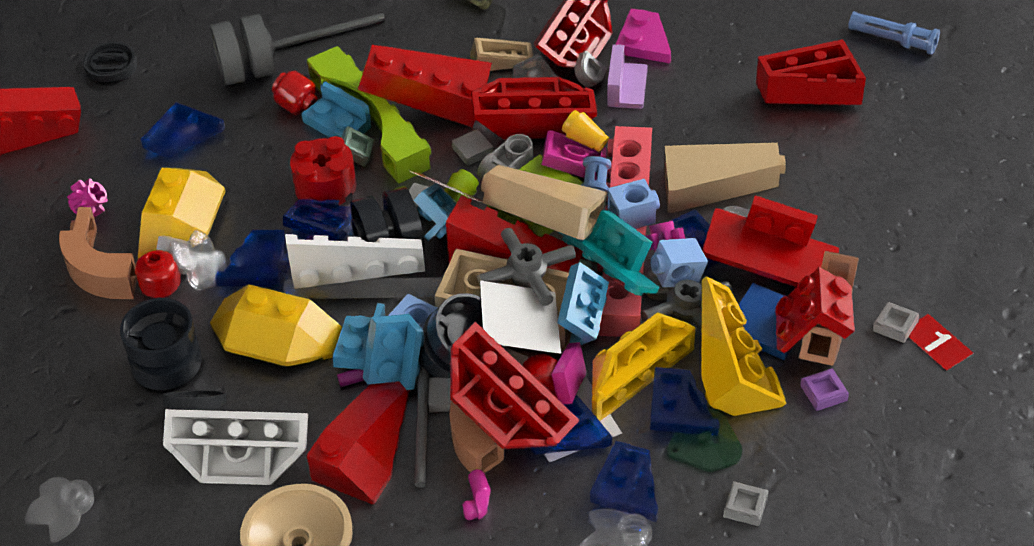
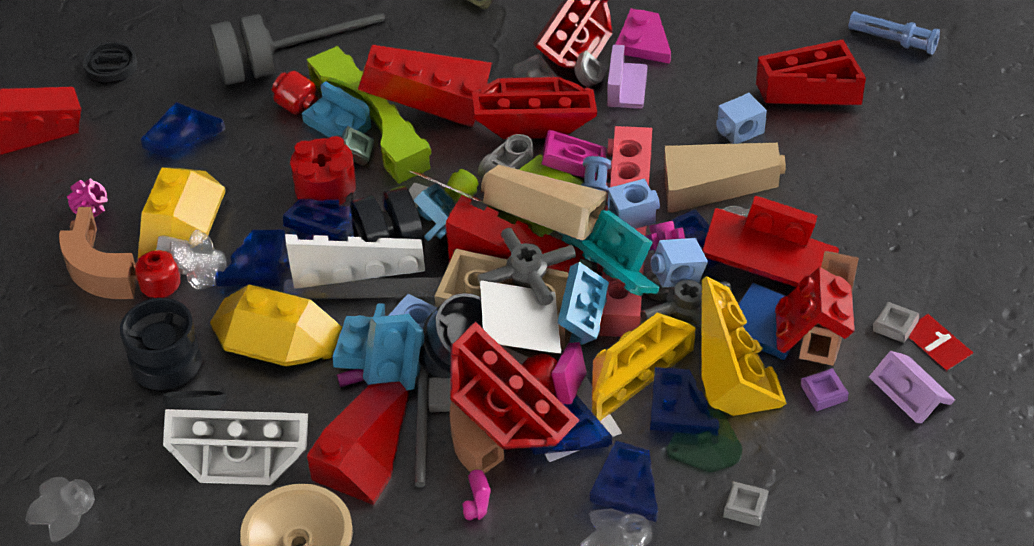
light grey tile [452,129,494,166] -> none
tan slope [470,38,535,71] -> none
yellow cone [562,110,609,152] -> none
none -> light blue brick [716,93,767,144]
none -> lavender panel [869,351,955,424]

